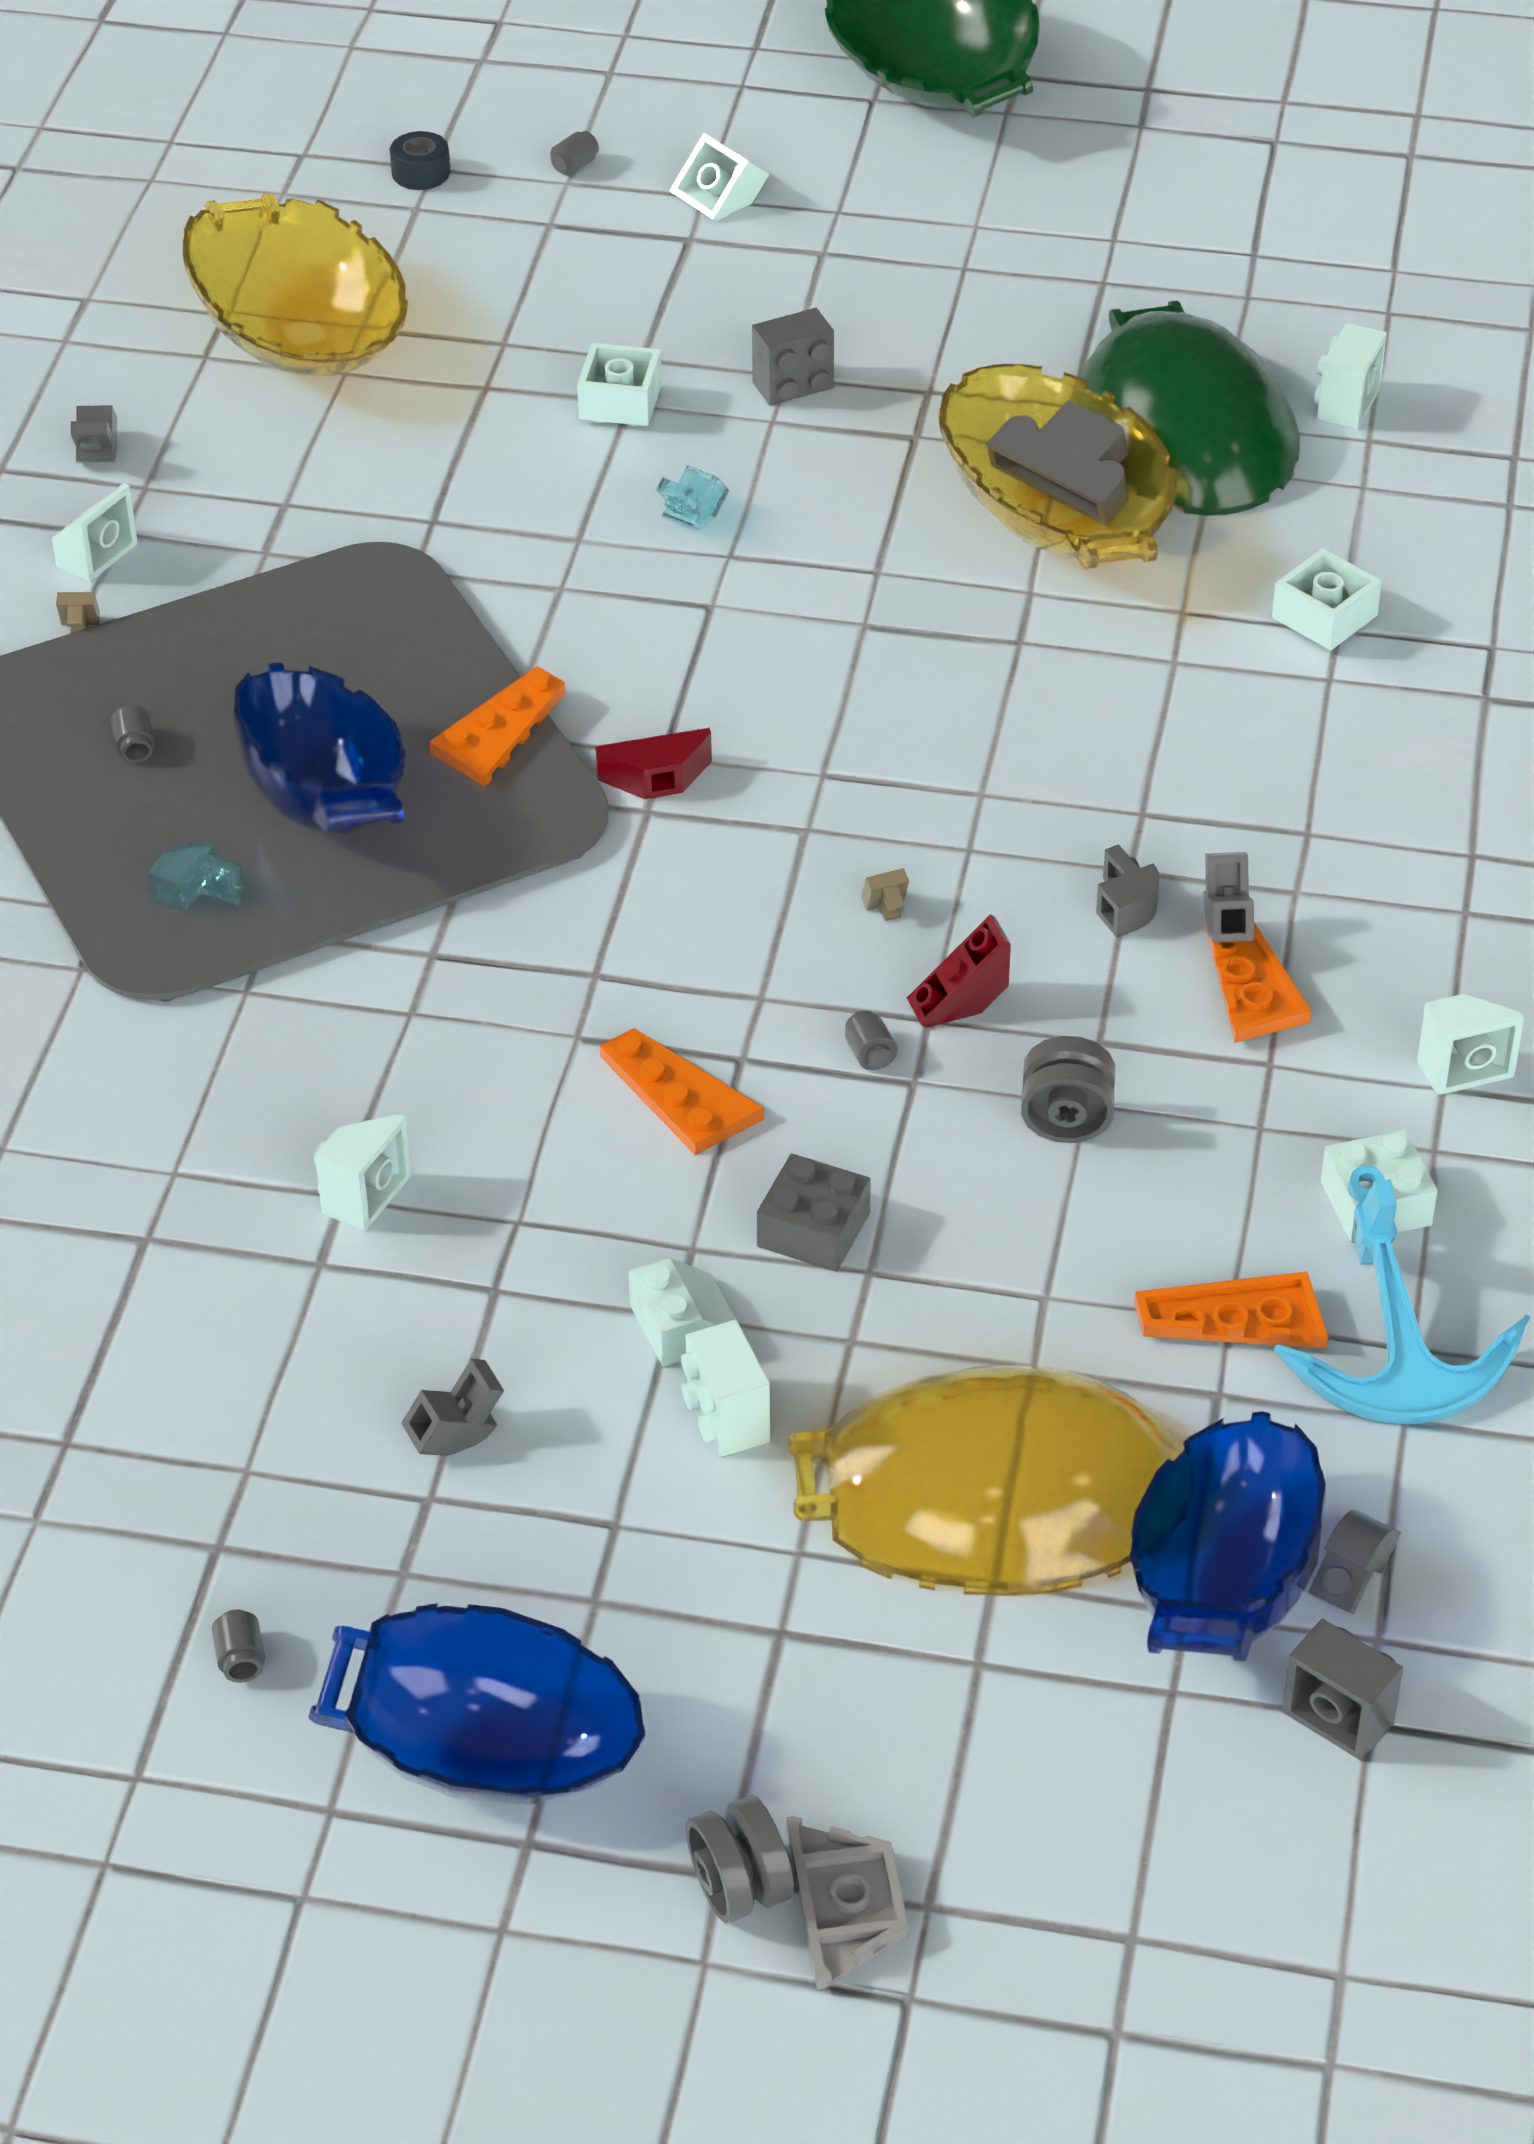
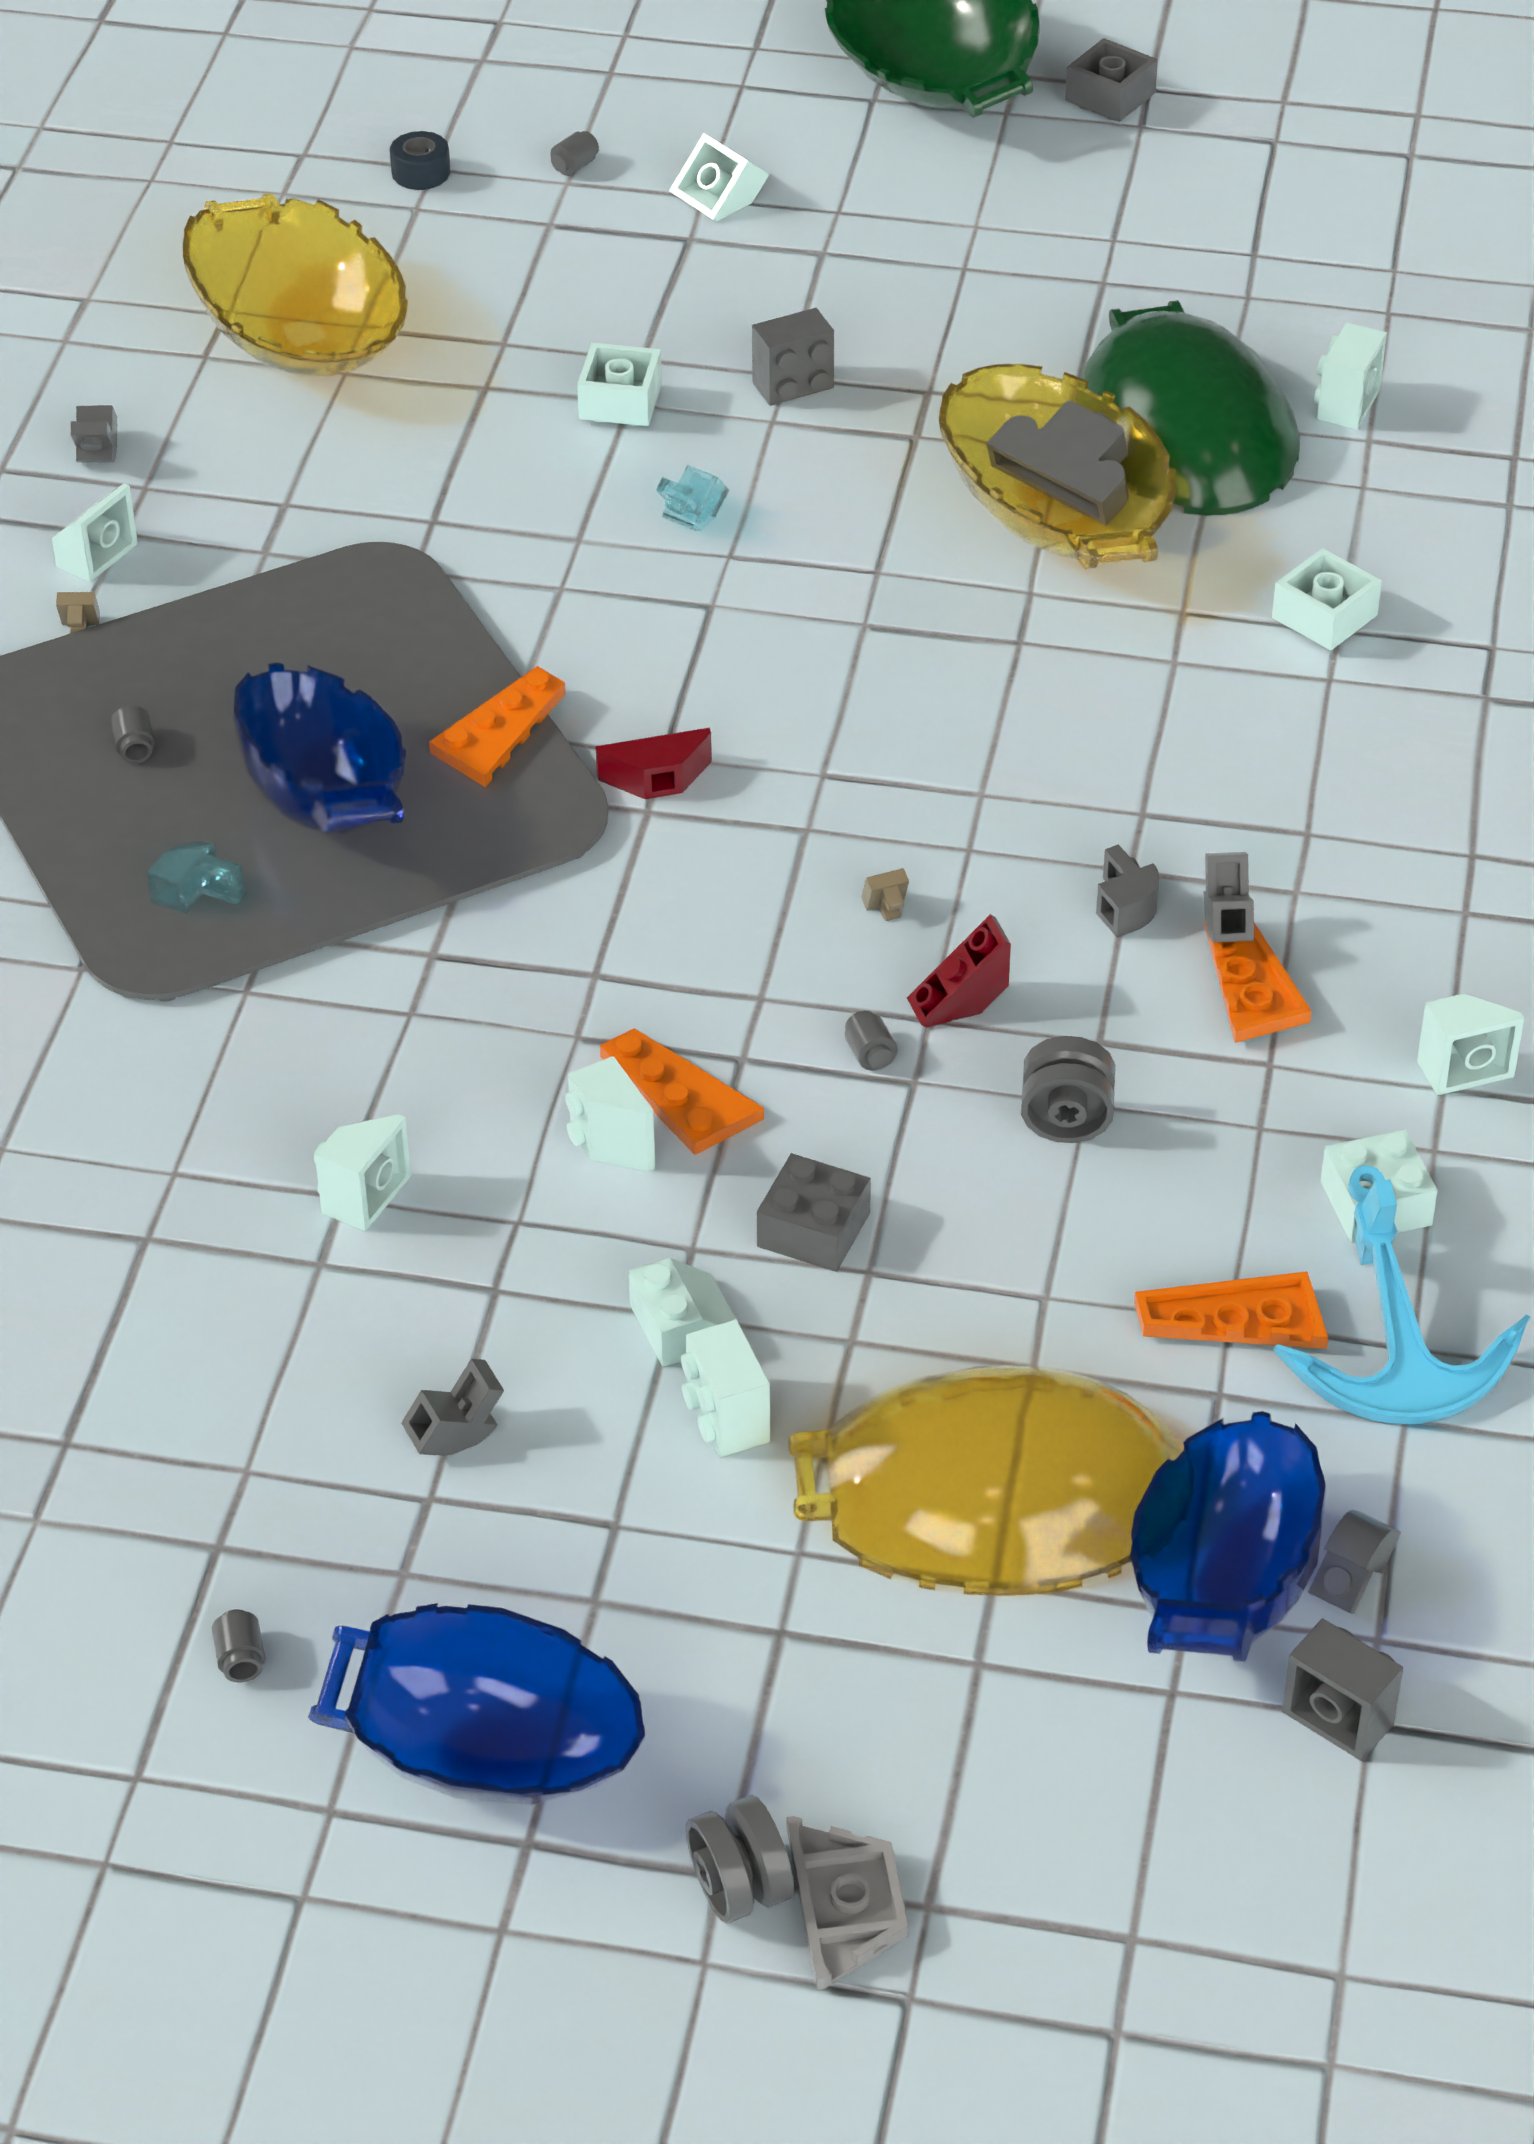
none -> light aqua slope [565,1056,655,1172]
none -> dark grey brick [1065,38,1158,122]

